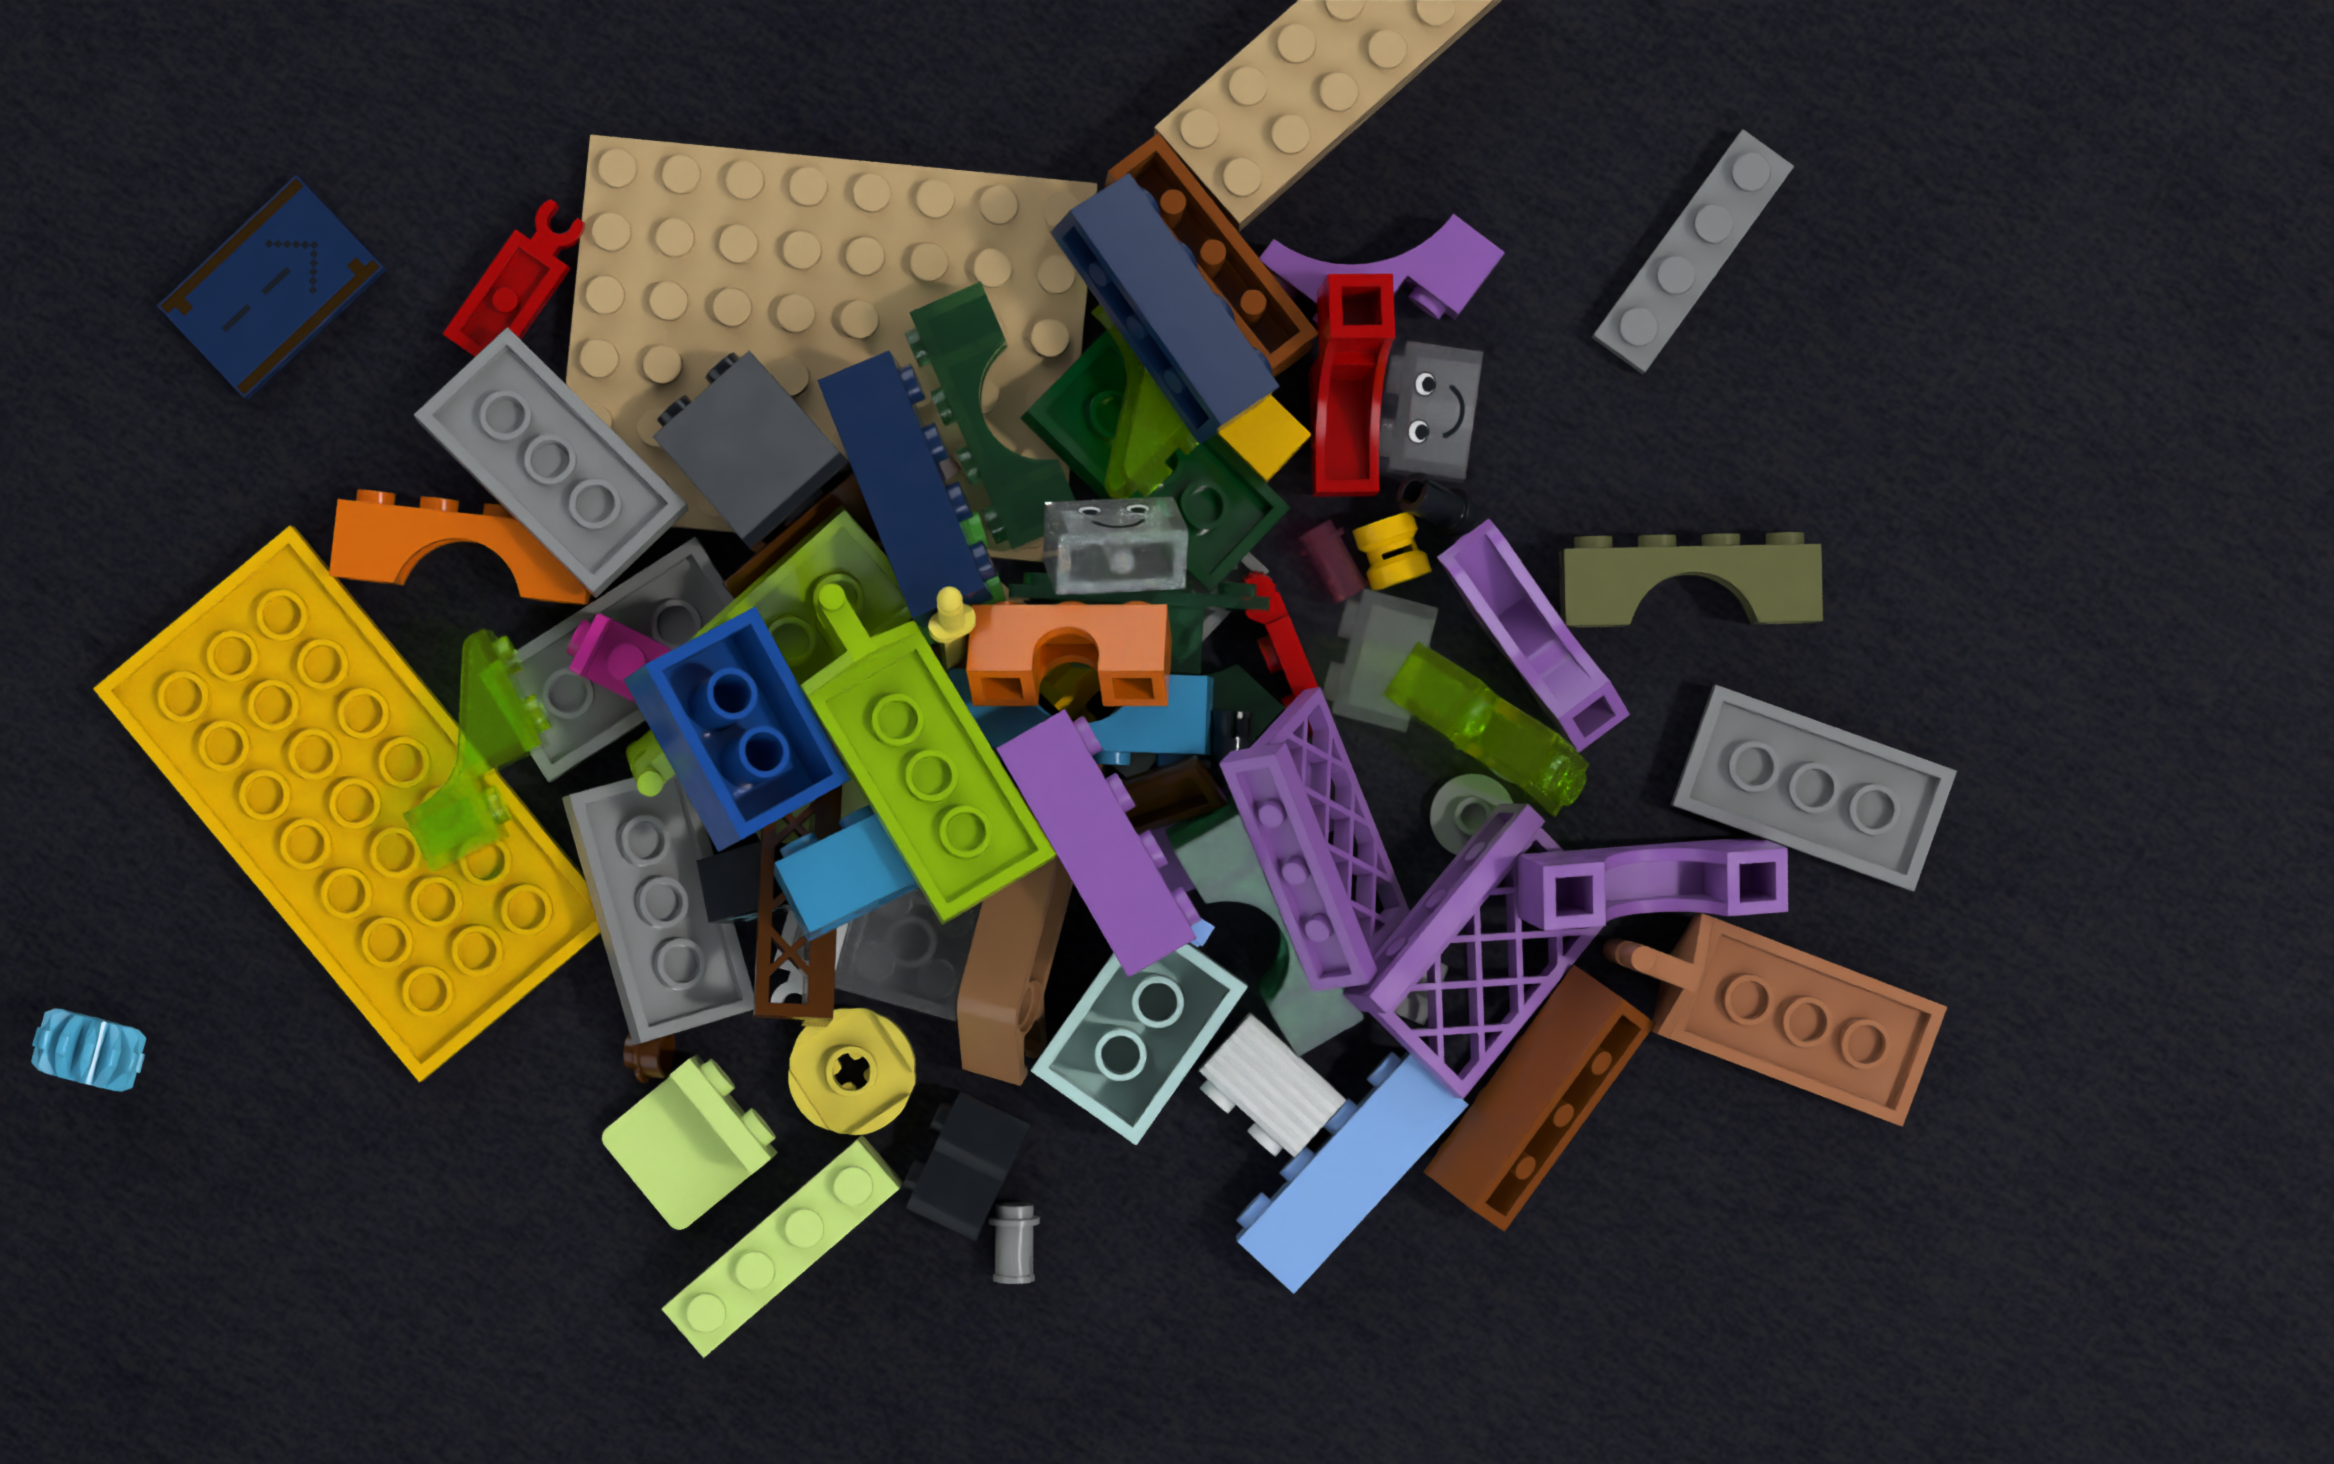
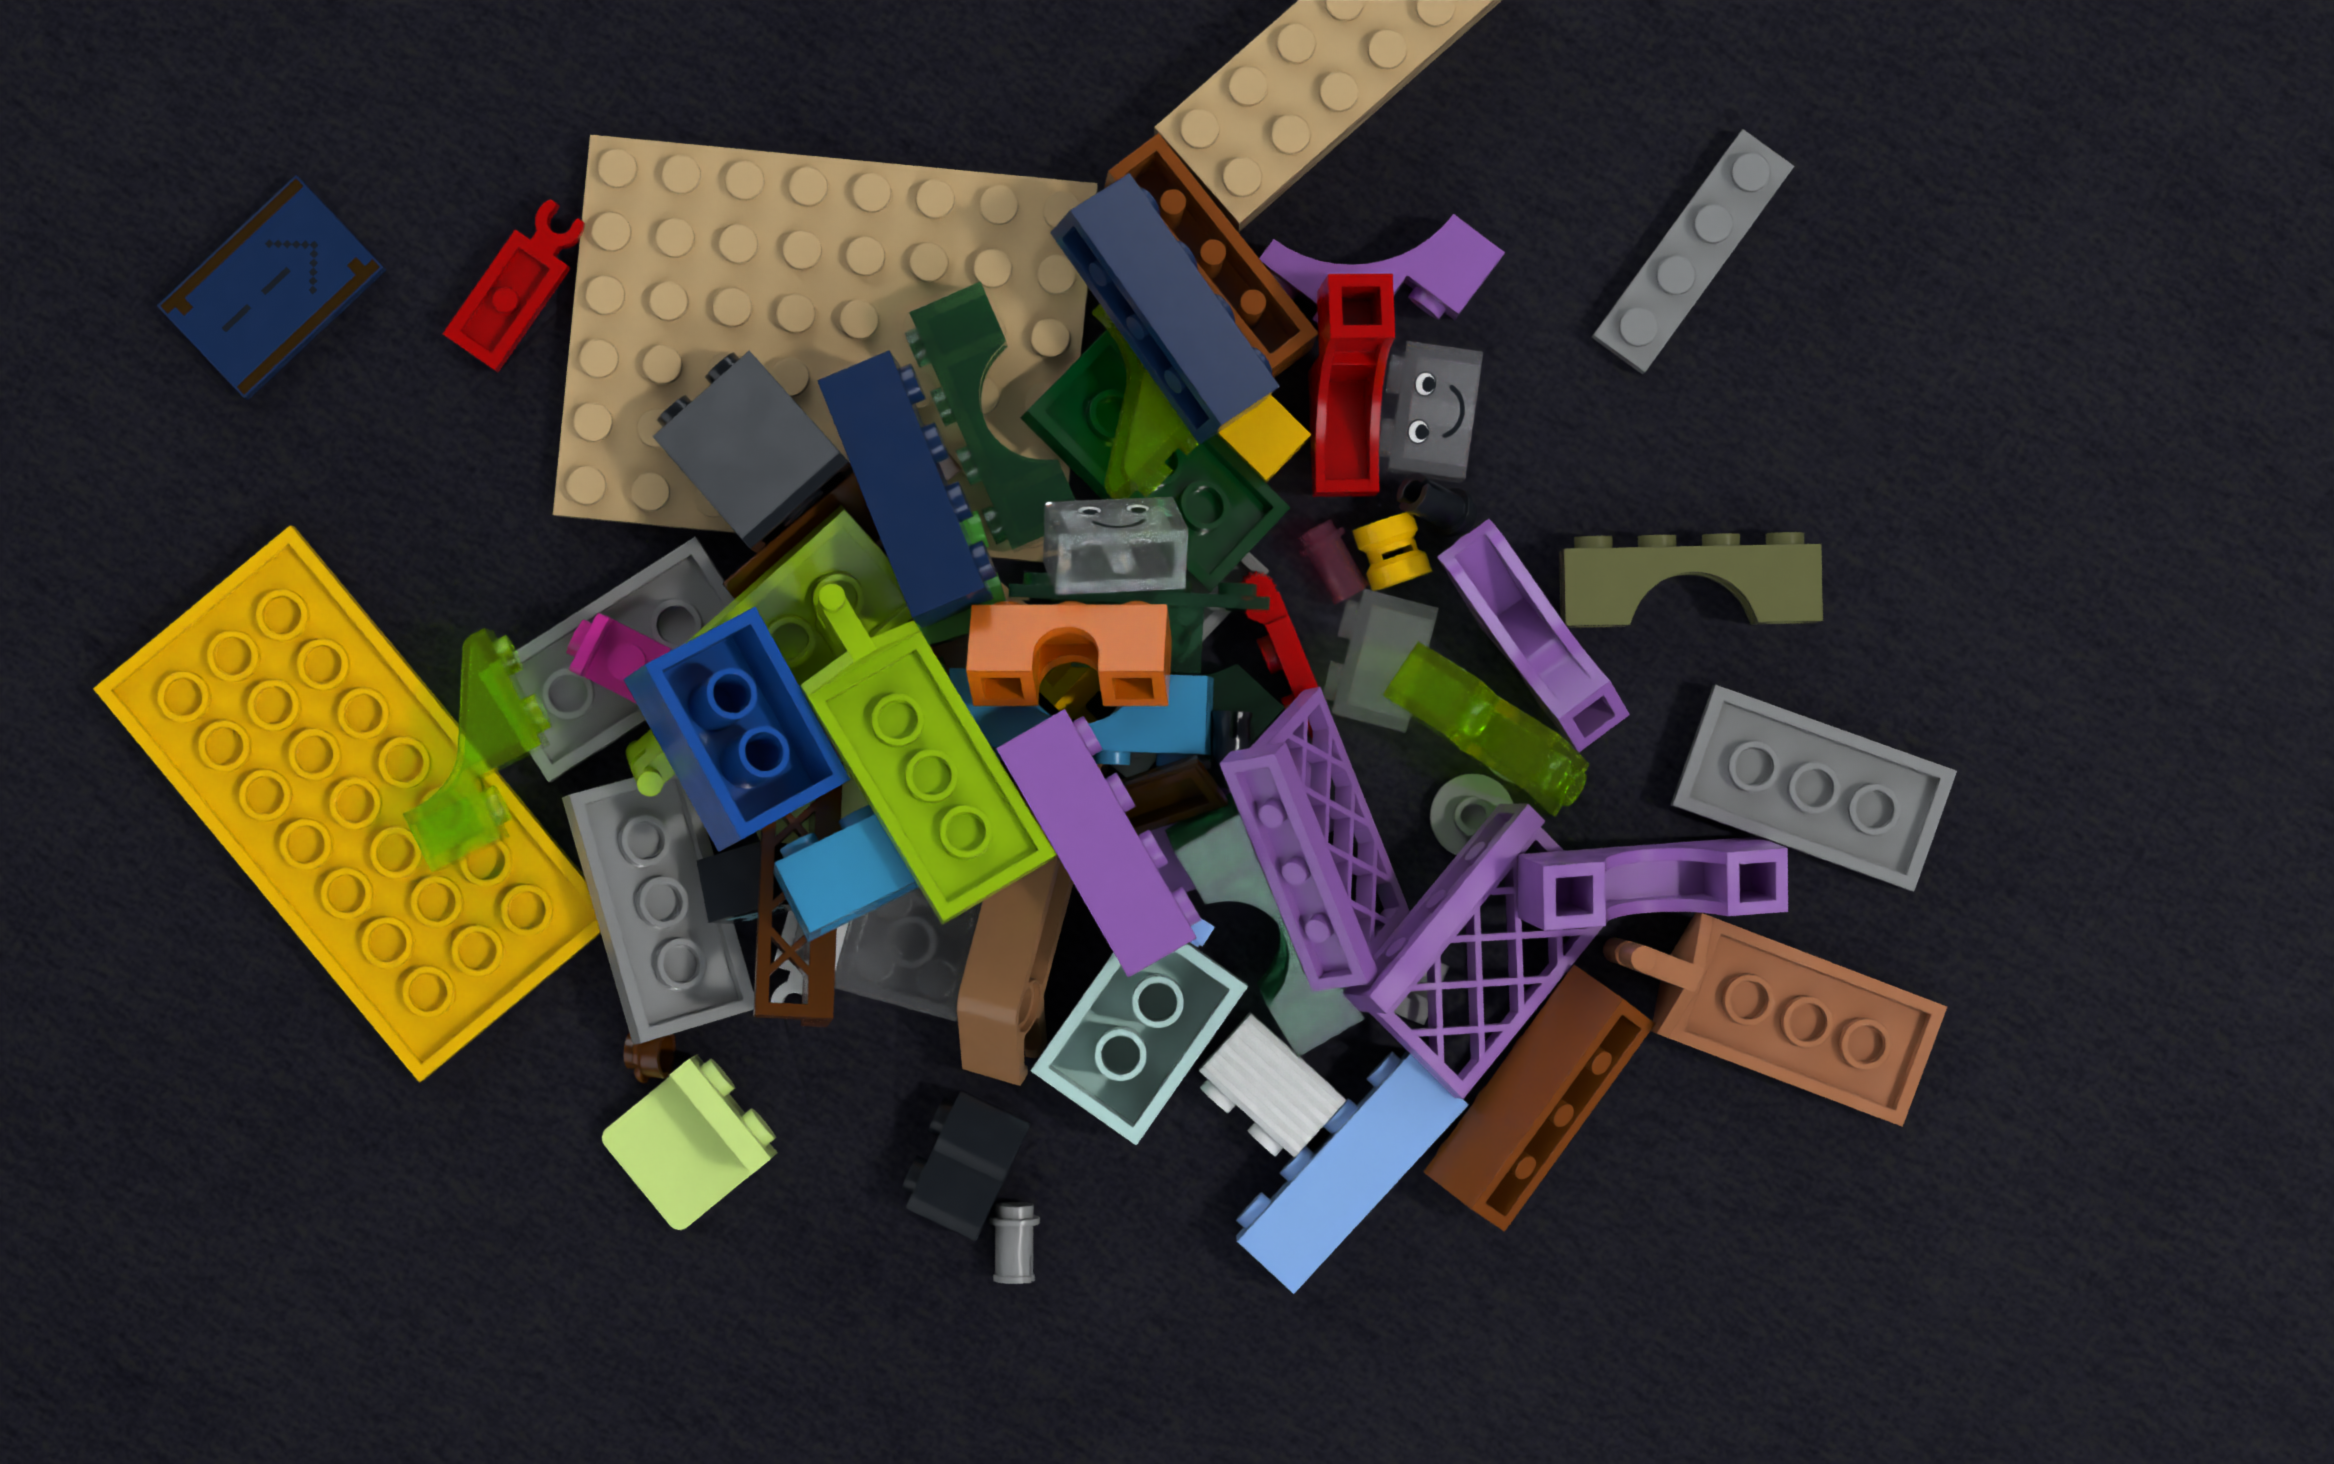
medium azure gear [31,1008,146,1092] -> none
orange arch [329,489,593,606] -> none
light grey plate [414,327,689,598] -> none
yellowish green brick [662,1135,904,1358] -> none
light yellow plate [788,1007,916,1135] -> none
light yellow piece [928,586,976,671] -> none

